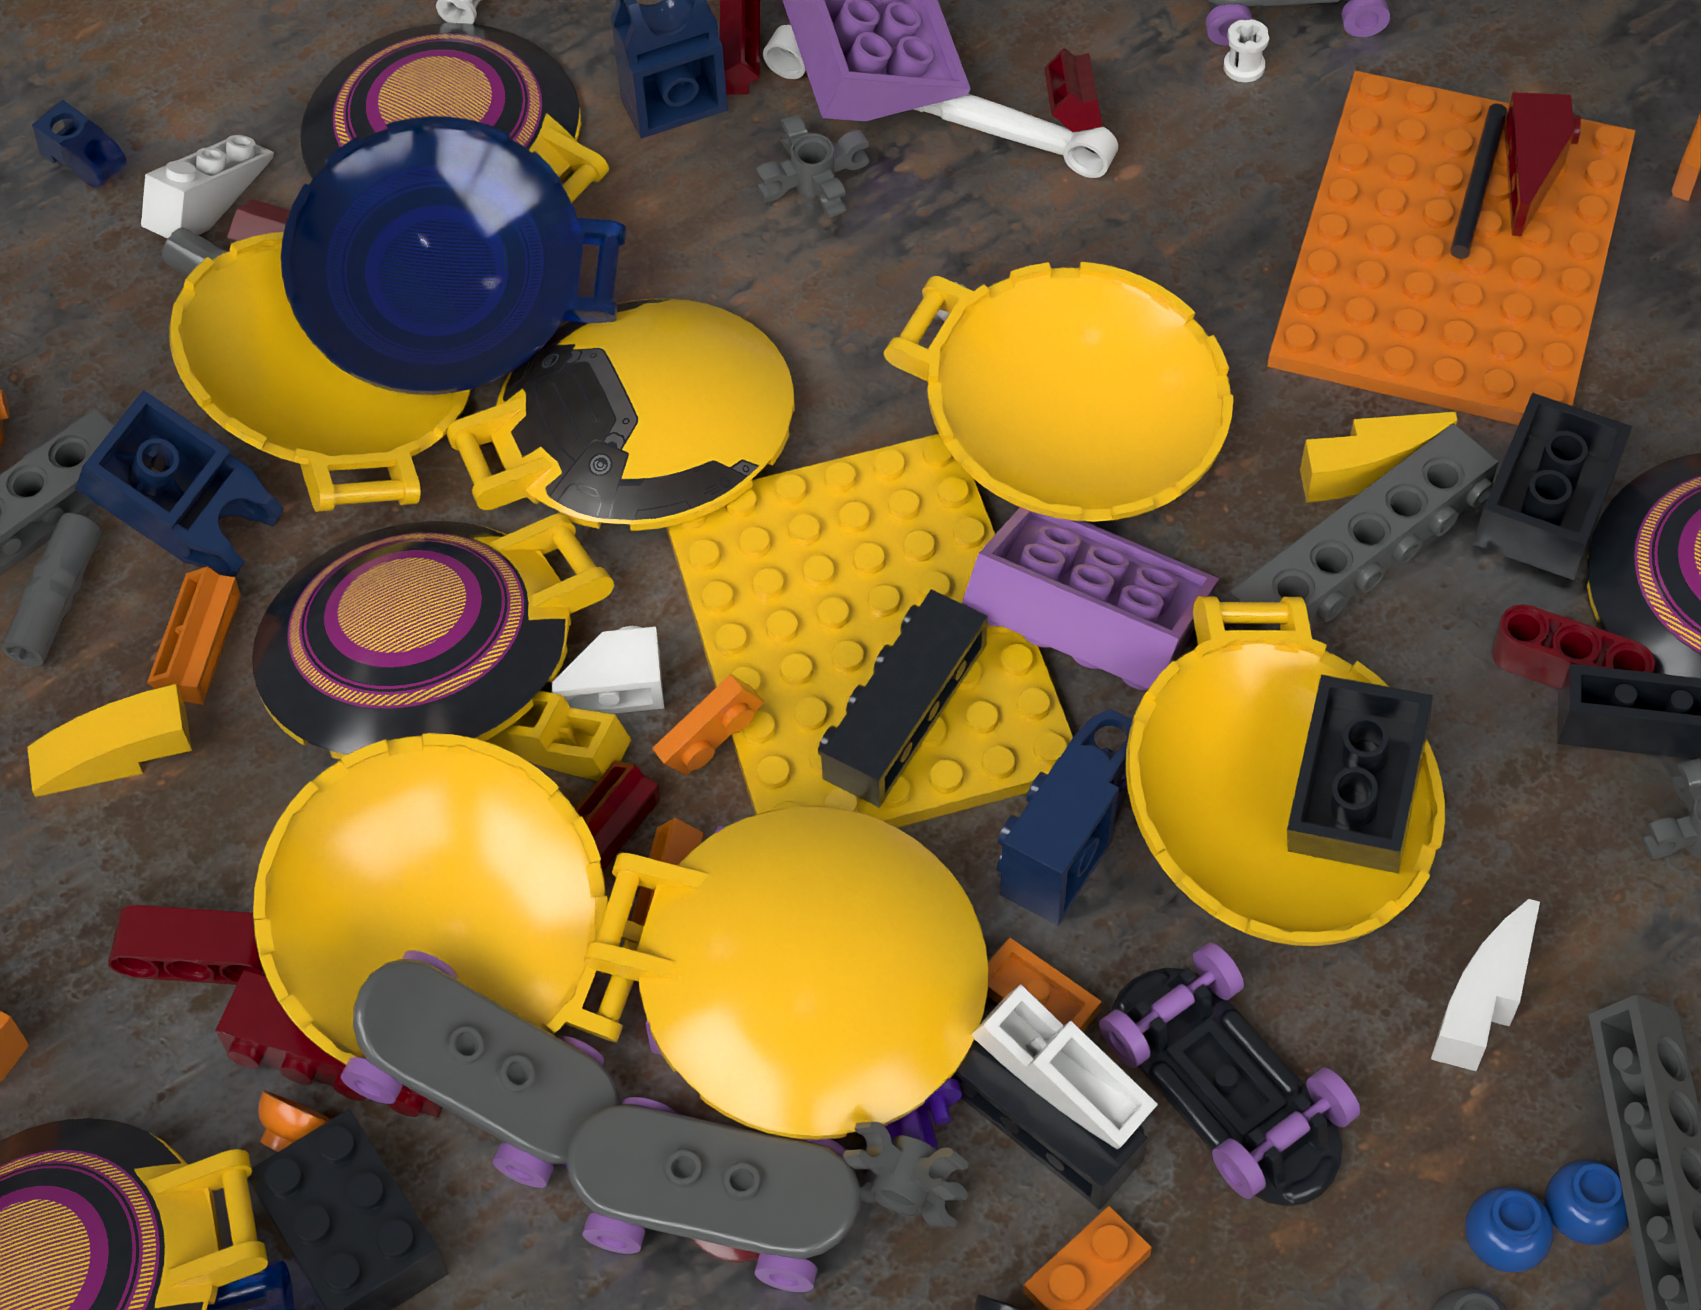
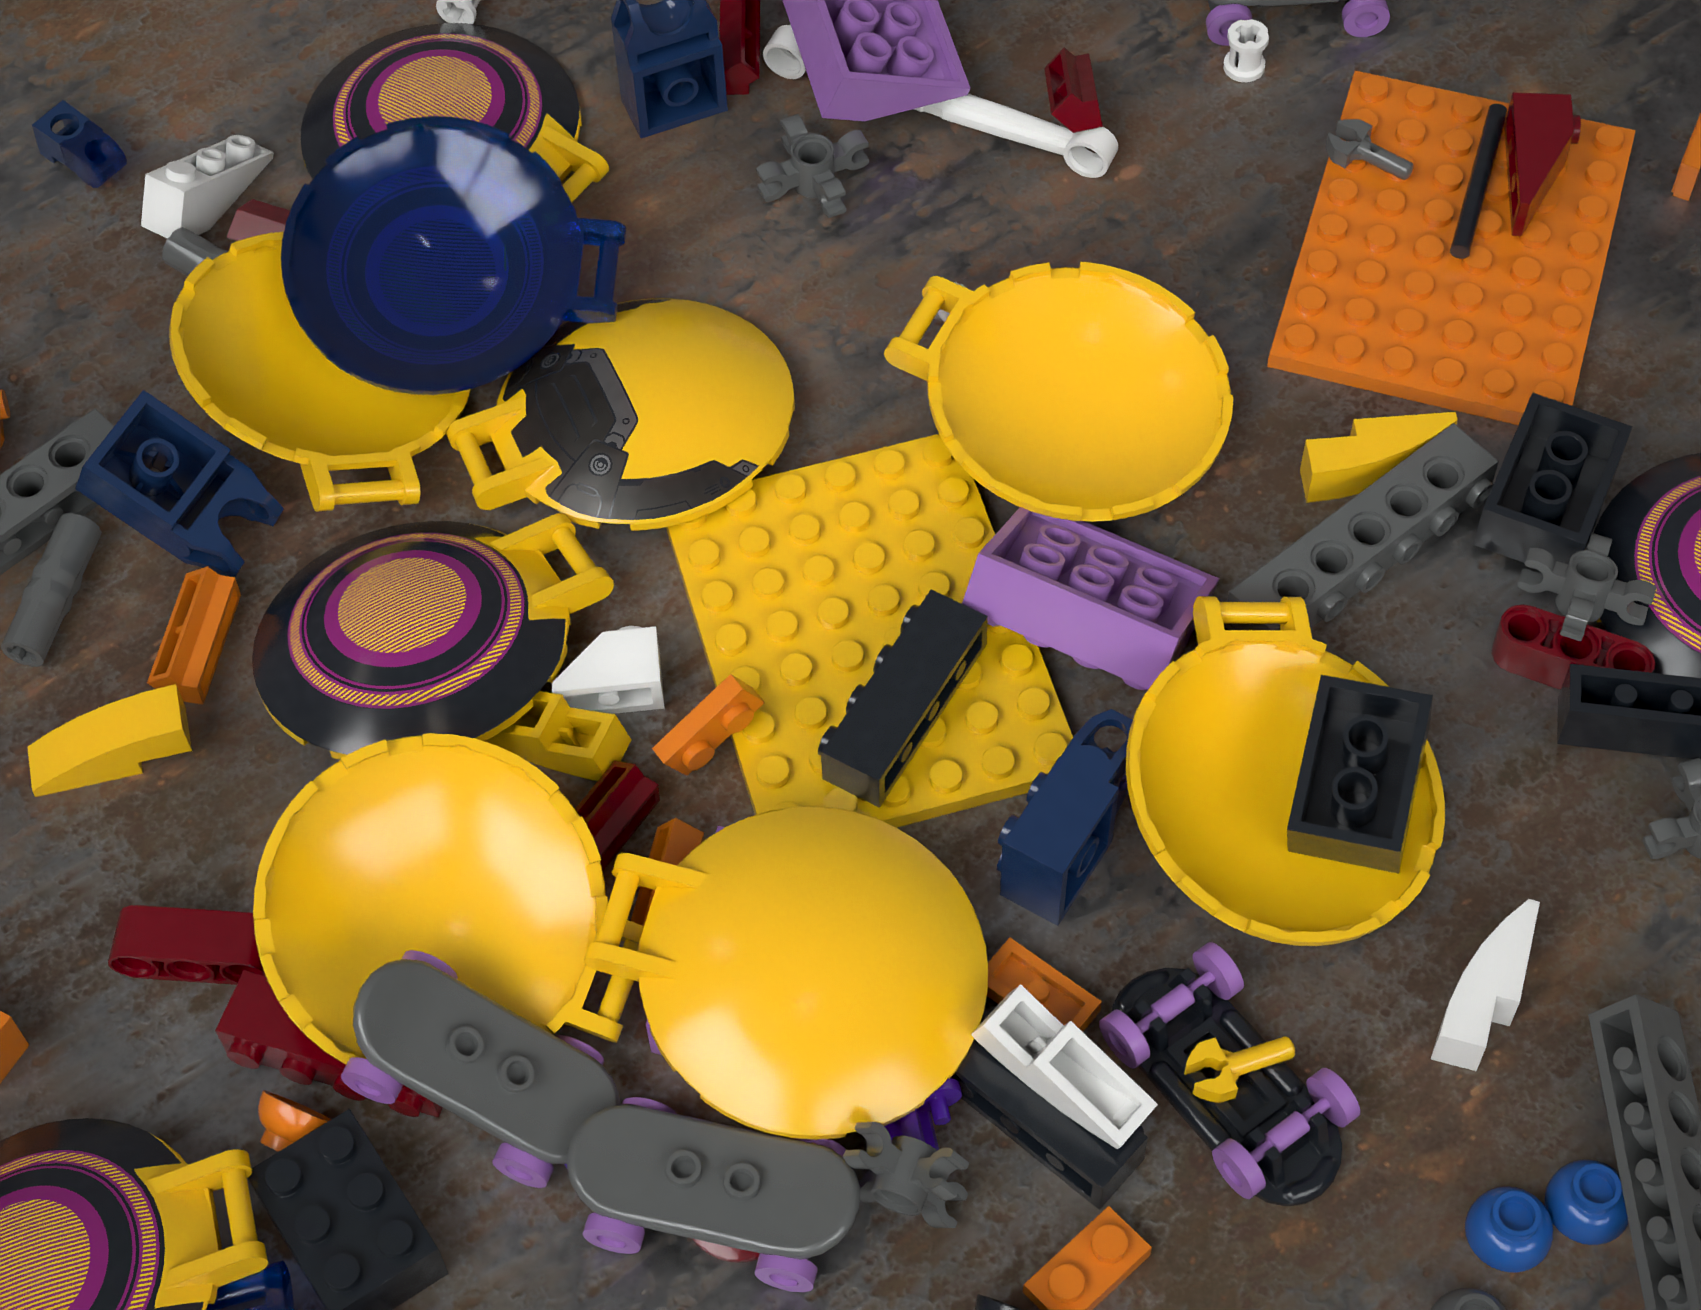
none -> yellow bar [1184,1036,1295,1103]
none -> dark grey bar [1325,119,1414,180]
none -> dark grey pin [1517,533,1656,642]

